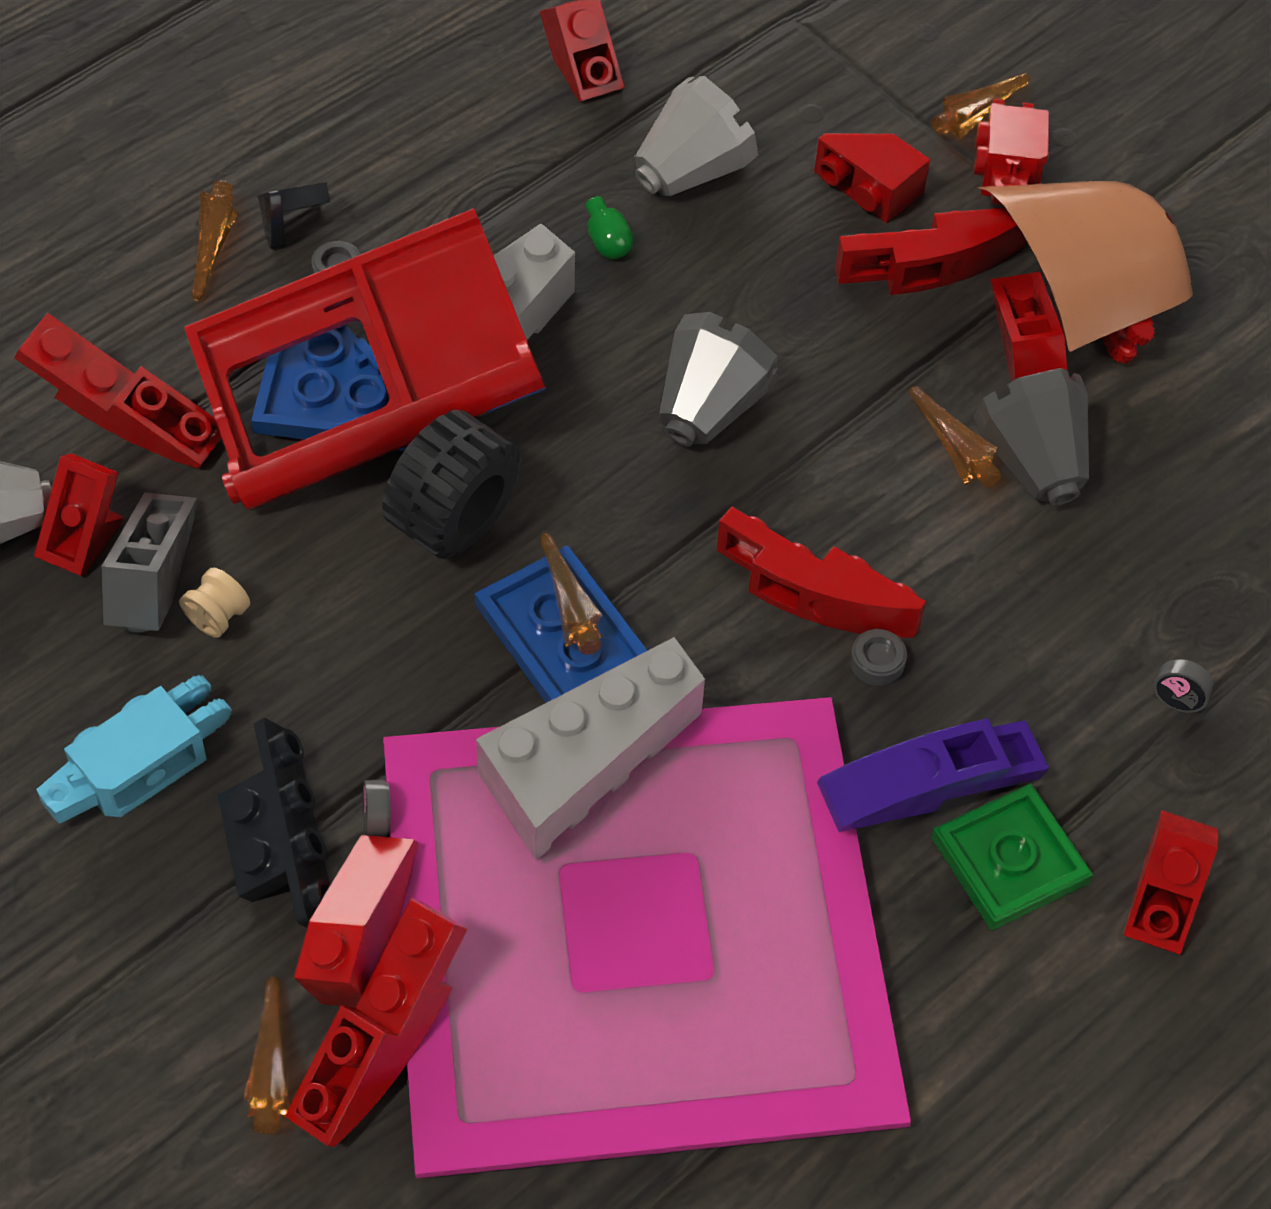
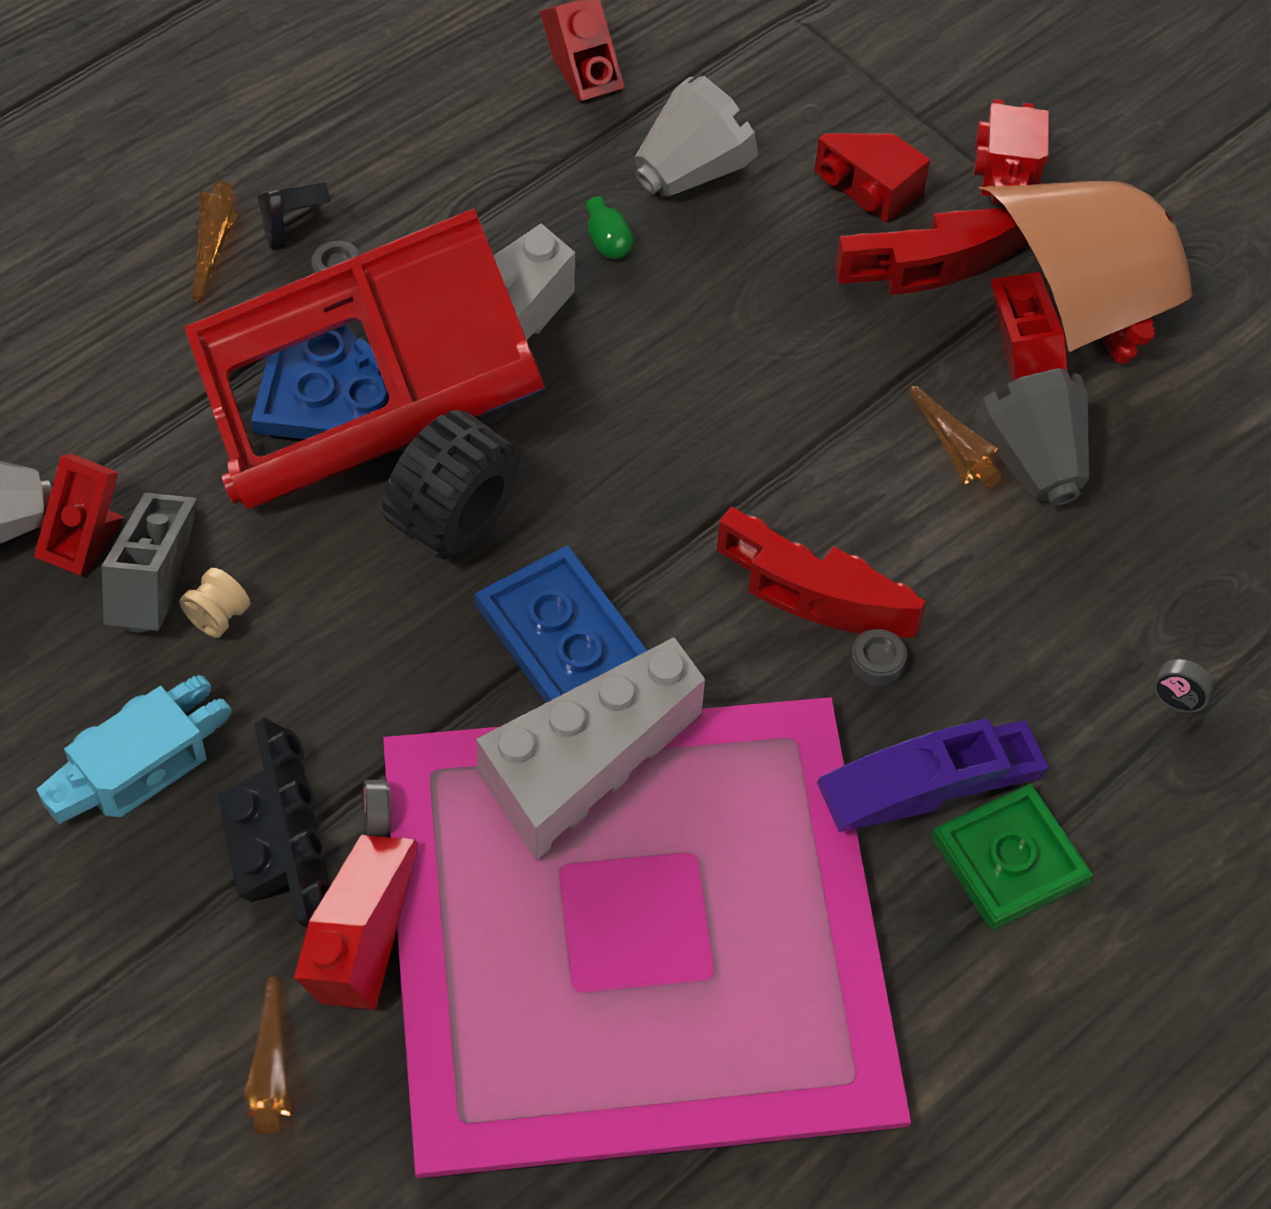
red slope [14,313,222,469] -> none
red slope [285,898,468,1147] -> none
clear orange piece [540,533,603,655] -> none
dark grey cone [659,312,778,446] -> none
clear orange piece [931,73,1031,140] -> none
red slope [1123,810,1218,955] -> none

